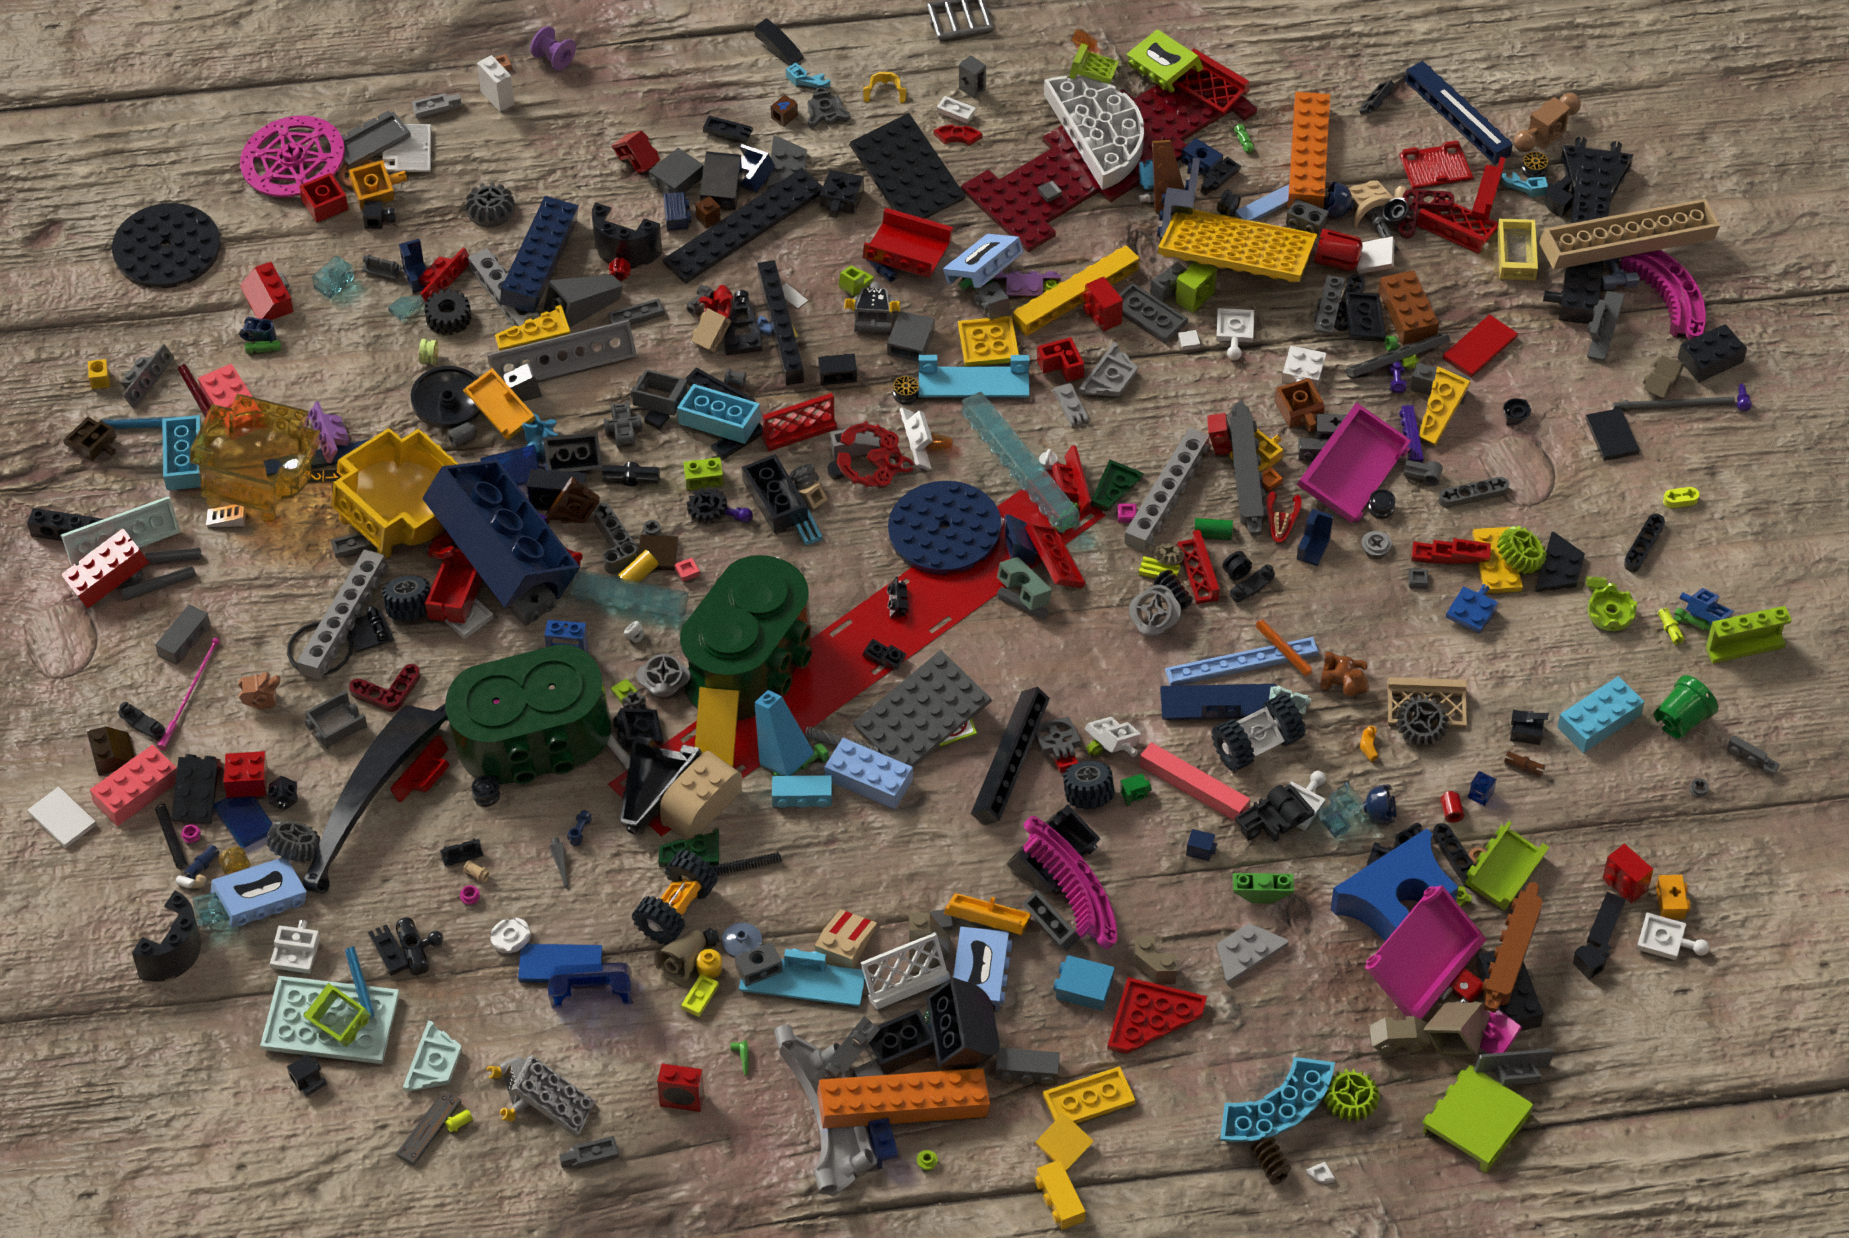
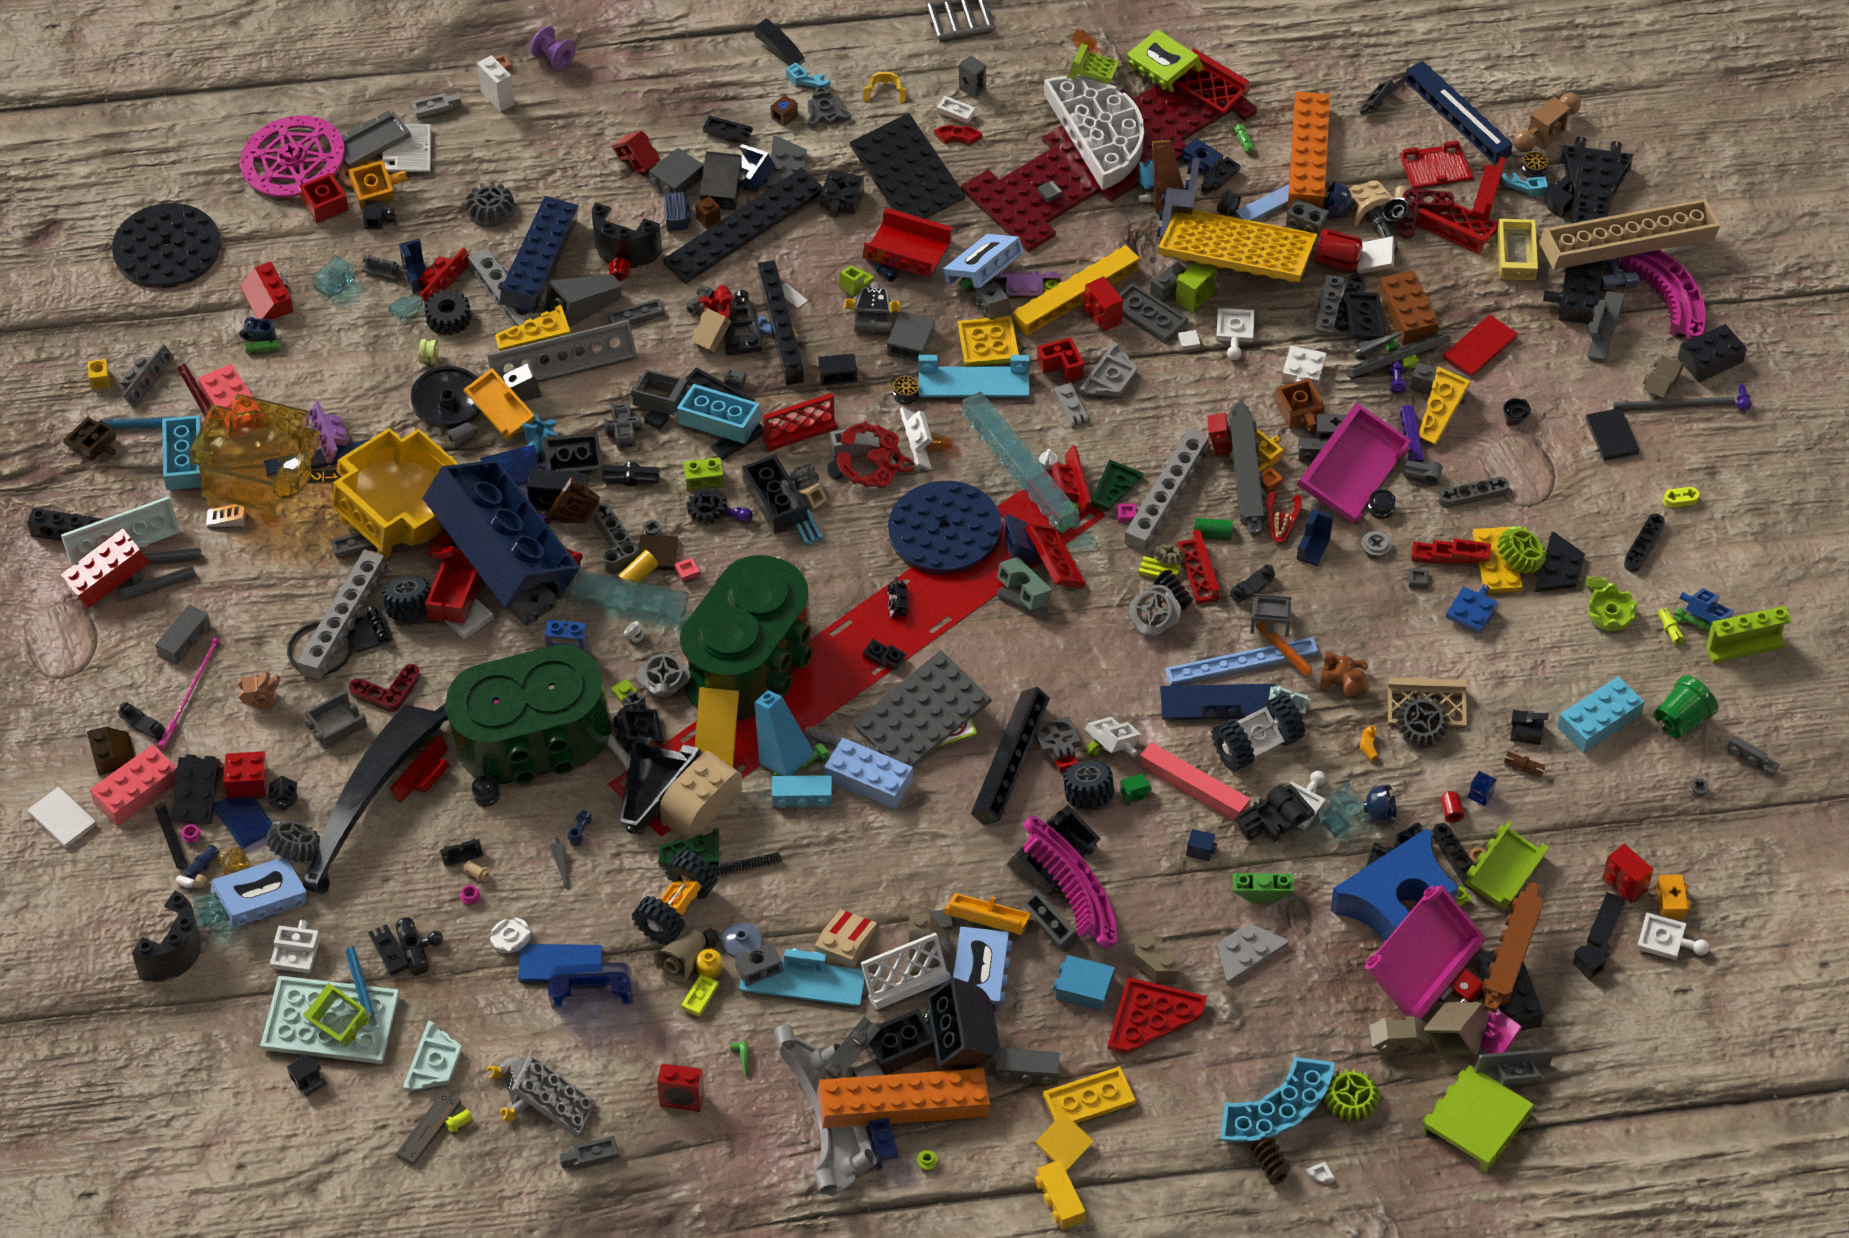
black wheel [1222,551,1252,581] -> none
none -> dark grey window [1250,594,1292,637]
none -> dark grey piece [1354,332,1402,359]

